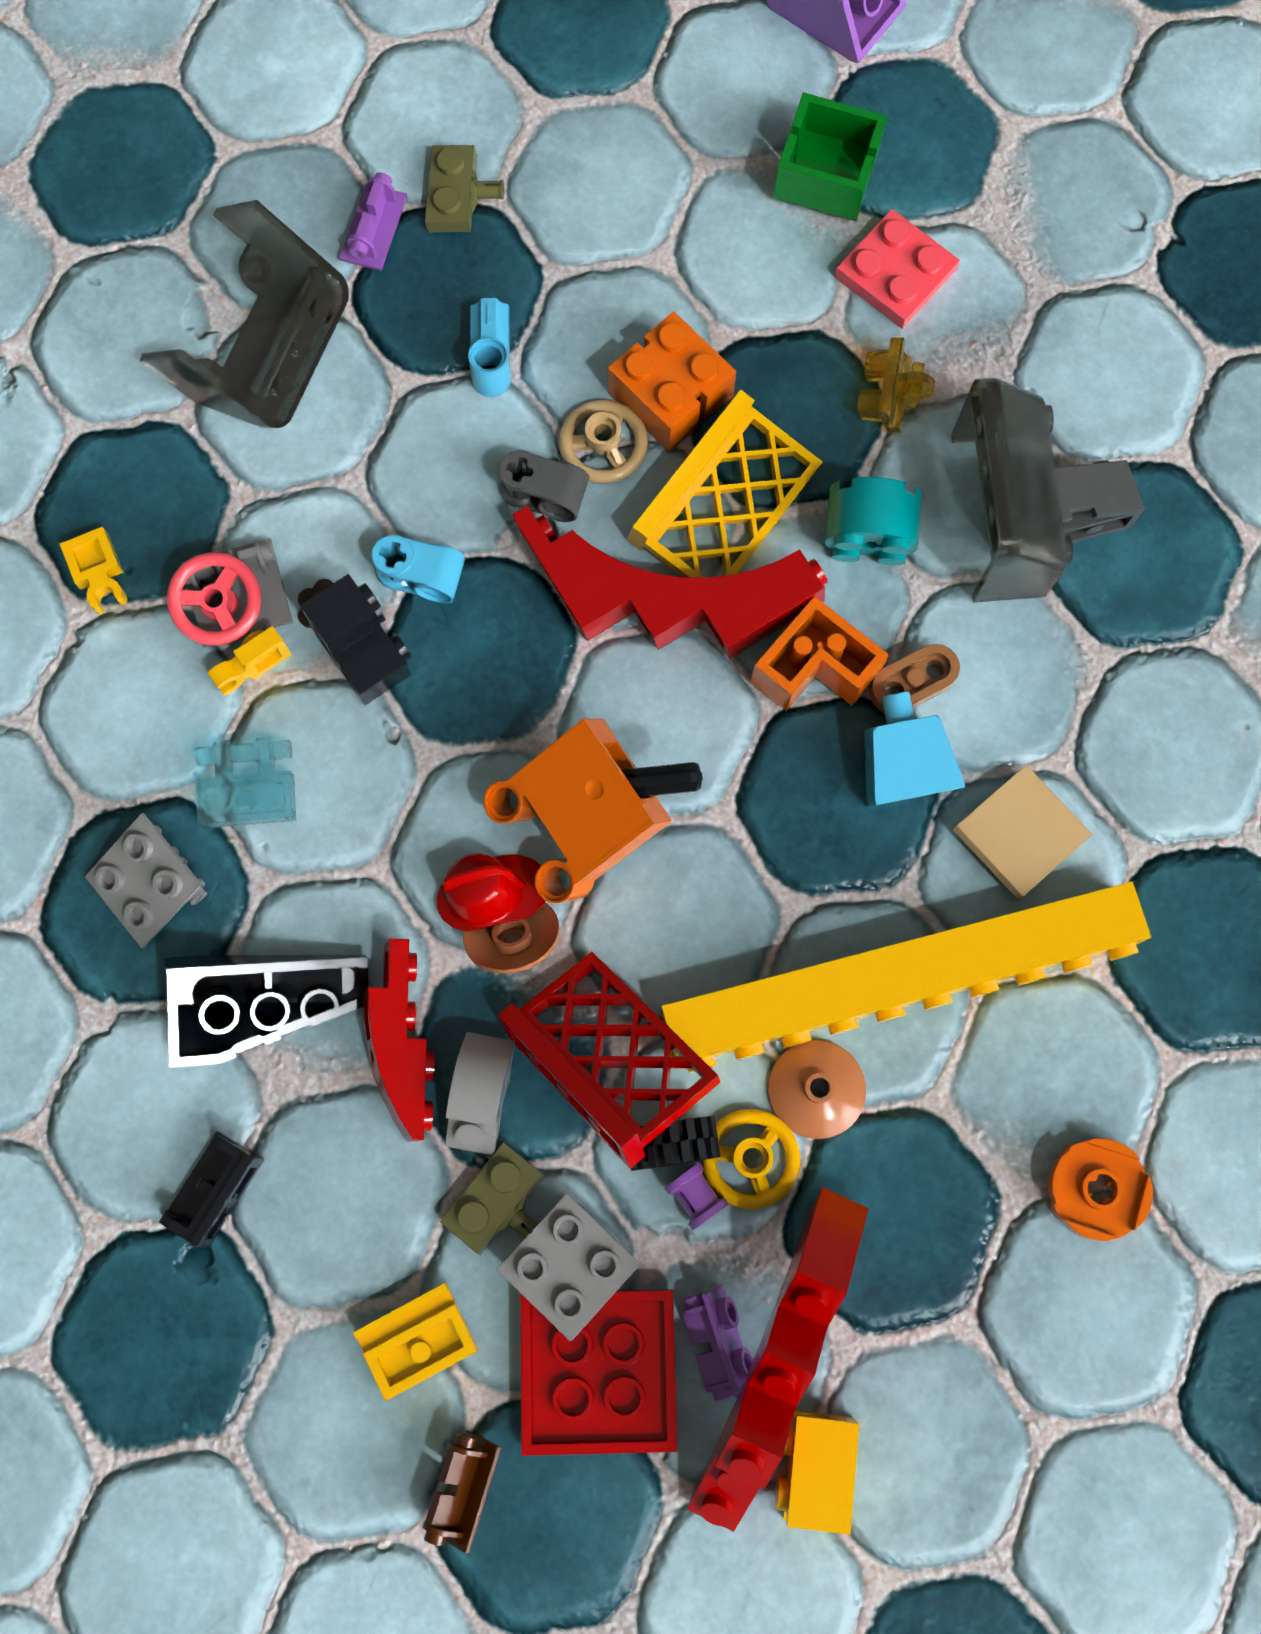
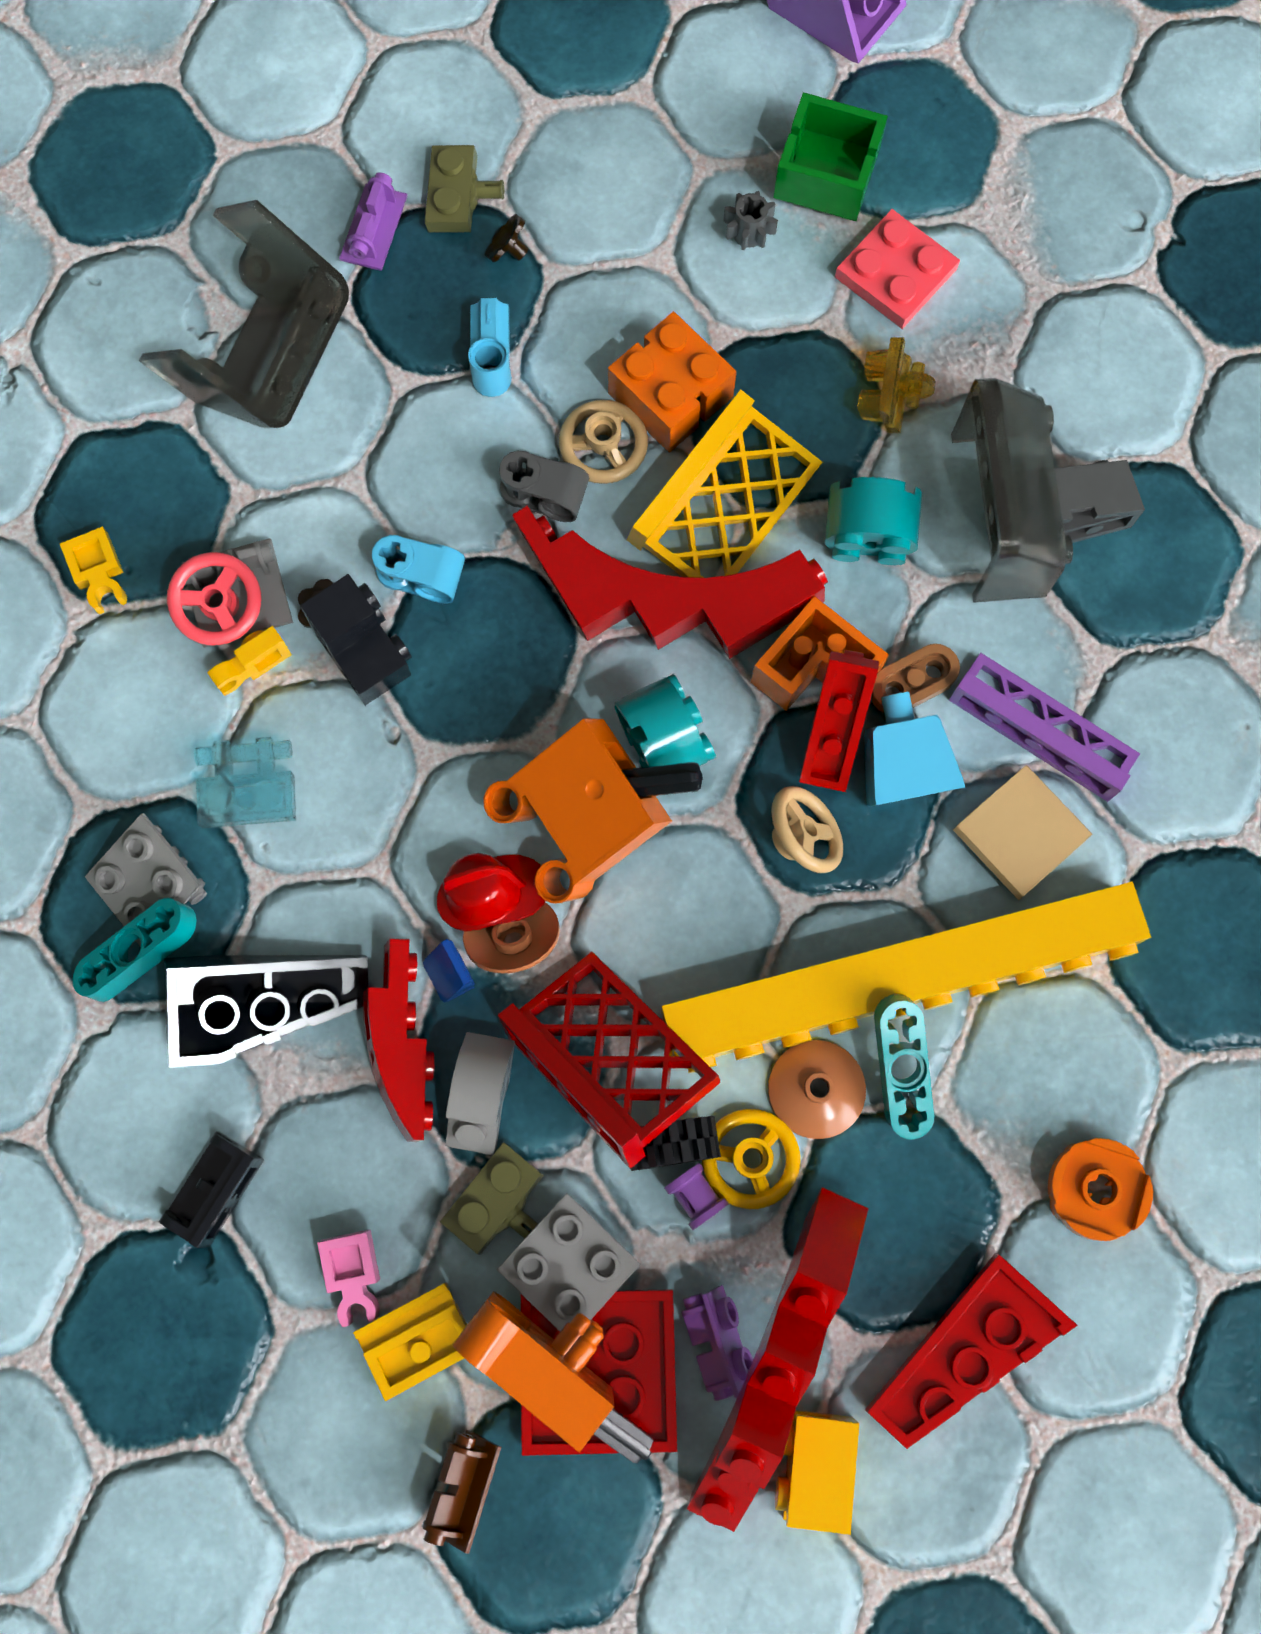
none -> teal beam [73,898,197,1002]
none -> bright pink plate [317,1229,380,1327]
none -> blue slope [423,939,475,1002]
none -> orange piece [452,1291,653,1463]
none -> dark brown plant [485,214,529,263]
none -> teal brick [614,674,716,767]
none -> dark grey gear [723,191,778,250]
none -> tan piece [771,786,843,873]
none -> red plate [799,650,879,792]
none -> red wing [865,1254,1078,1449]
none -> beam [874,994,934,1140]
none -> medium lavender fence [949,653,1140,802]

